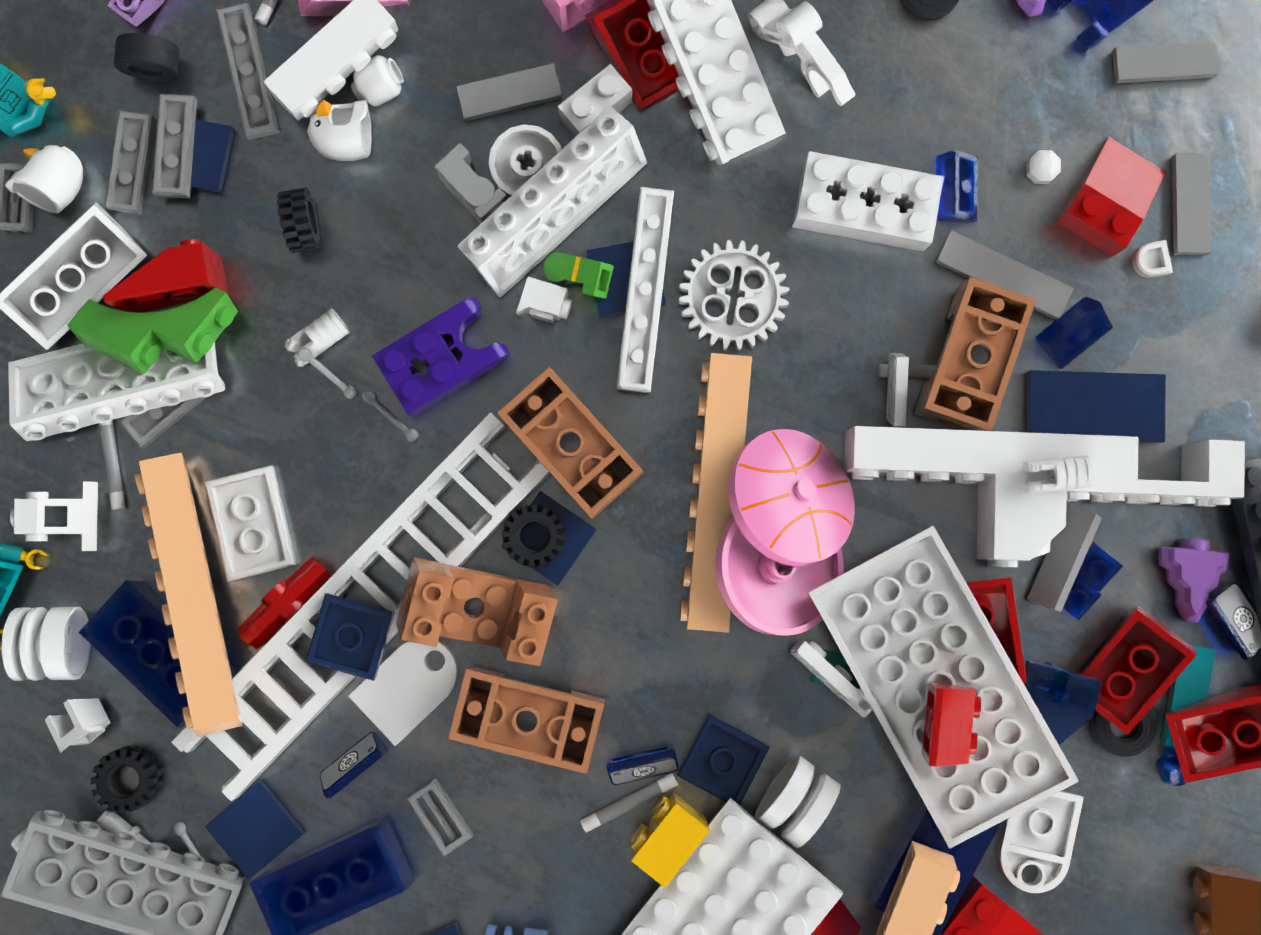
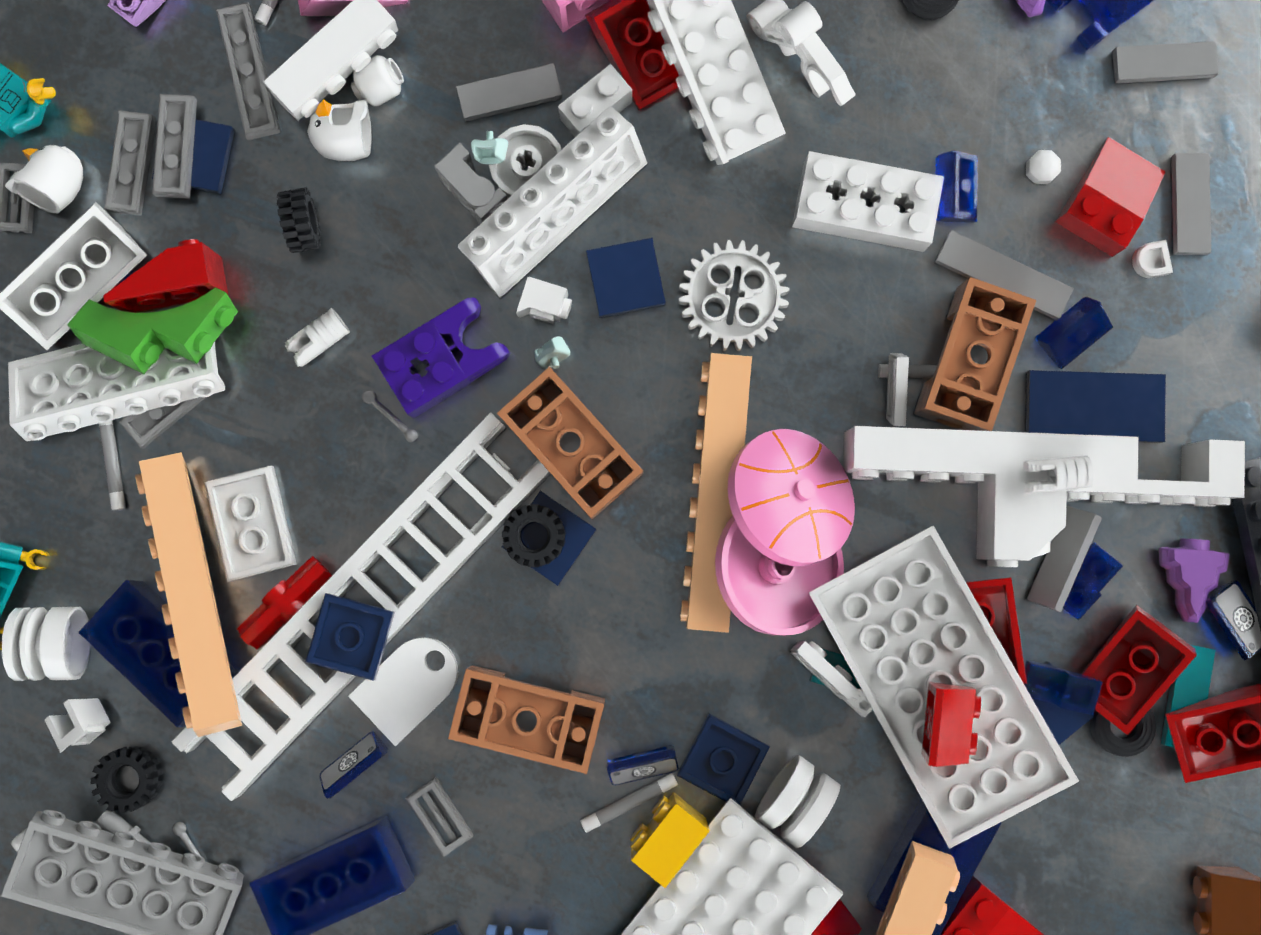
white tile [10,481,98,552] -> none
black tyre [114,33,180,81] -> none
dark blue tile [204,779,305,880] -> none
light grey hinge [298,347,357,399] -> none
nougat plate [396,557,558,667] -> none
bright green leg [543,252,614,299] -> none
white tile [616,187,674,393] -> none
white tile [997,791,1084,893] -> none
clear blue piece [1155,748,1186,786] -> none
none -> light aqua piece [471,131,508,165]
none -> light aqua piece [534,336,570,369]

